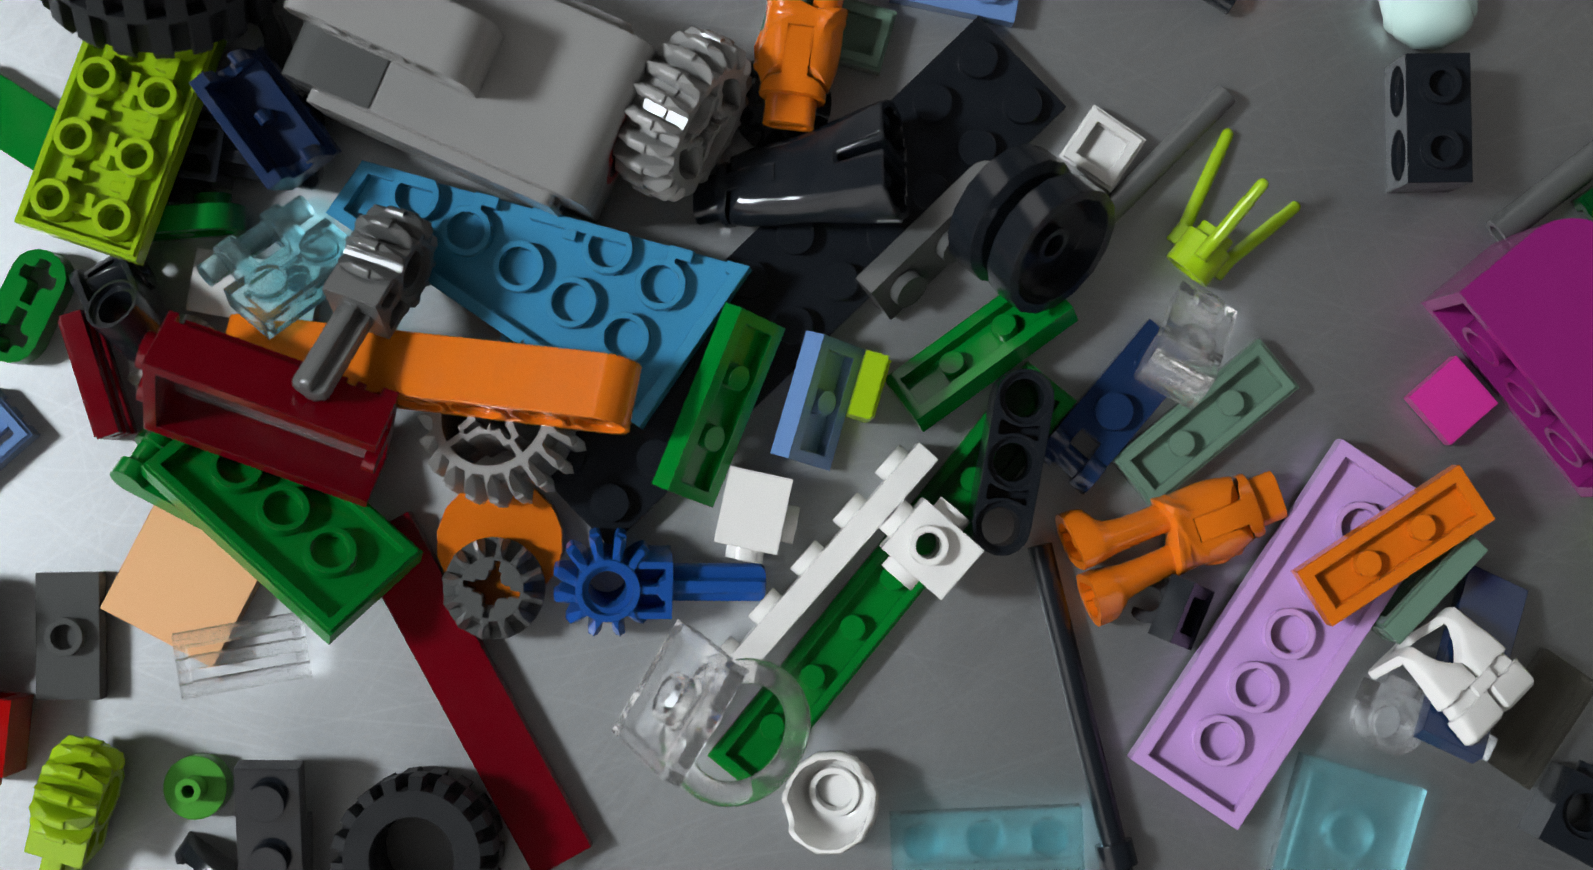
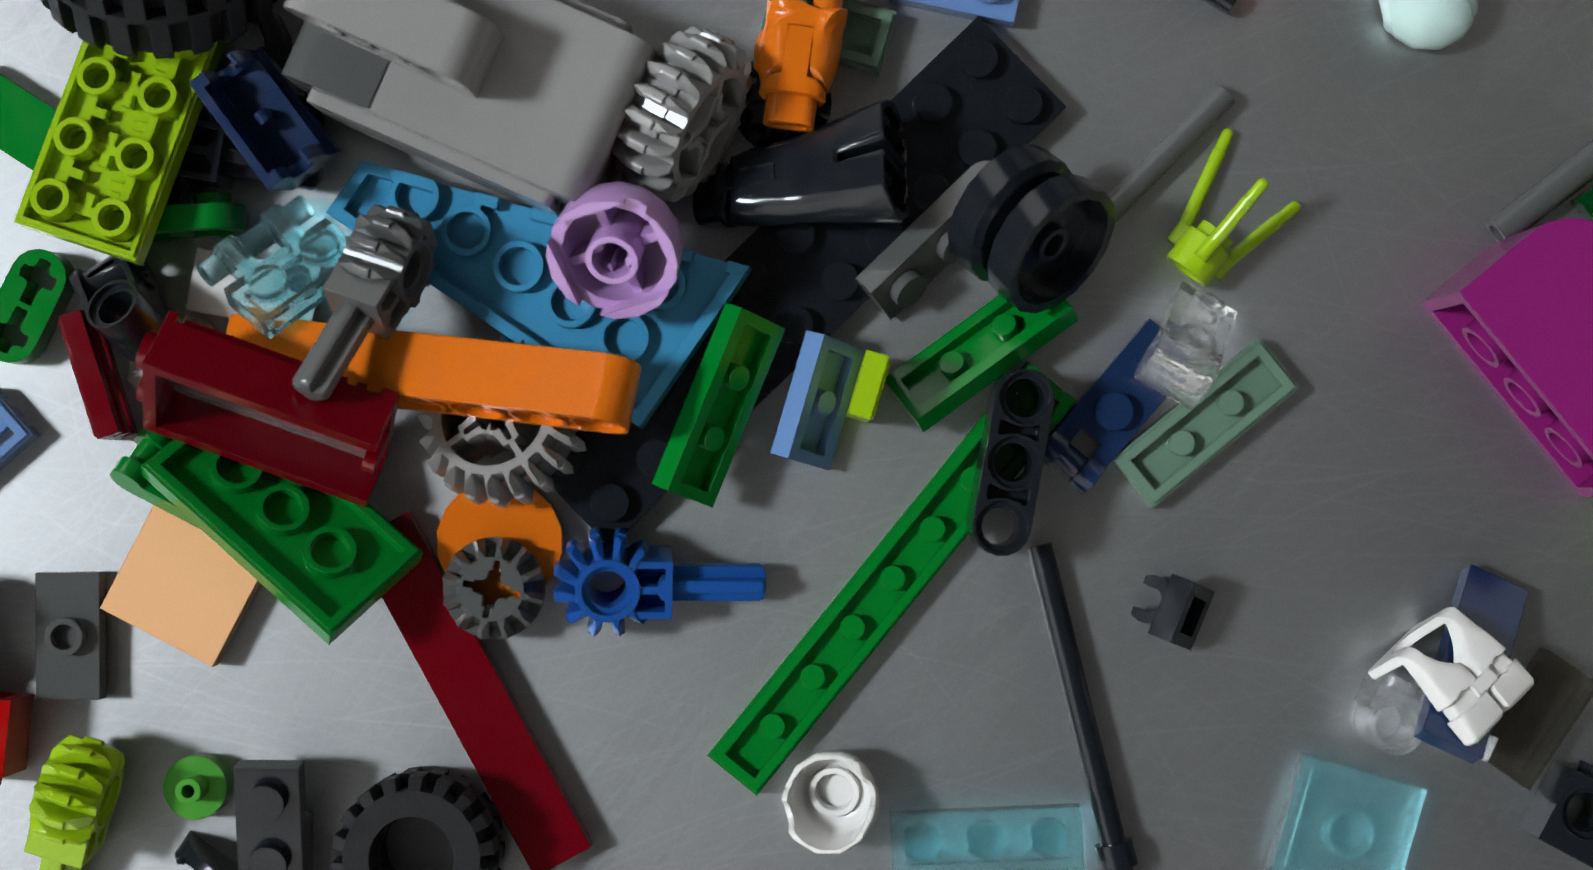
clear tile [171,612,313,700] -> none
clear tile [611,619,811,807] -> none
white plate [662,442,939,751] -> none
white brick [714,466,800,564] -> none
white brick [879,497,984,600] -> none
orange piece [1055,471,1287,627] -> none
white tile [1058,105,1146,194] -> none
lavender plate [1127,439,1416,830] -> none
orange plate [1291,465,1495,627] -> none
sand green tile [1371,535,1489,644] -> none
black brick [1384,53,1473,193] -> none
dark pink tile [1403,355,1498,445] -> none
none -> lavender cylinder [546,182,683,319]

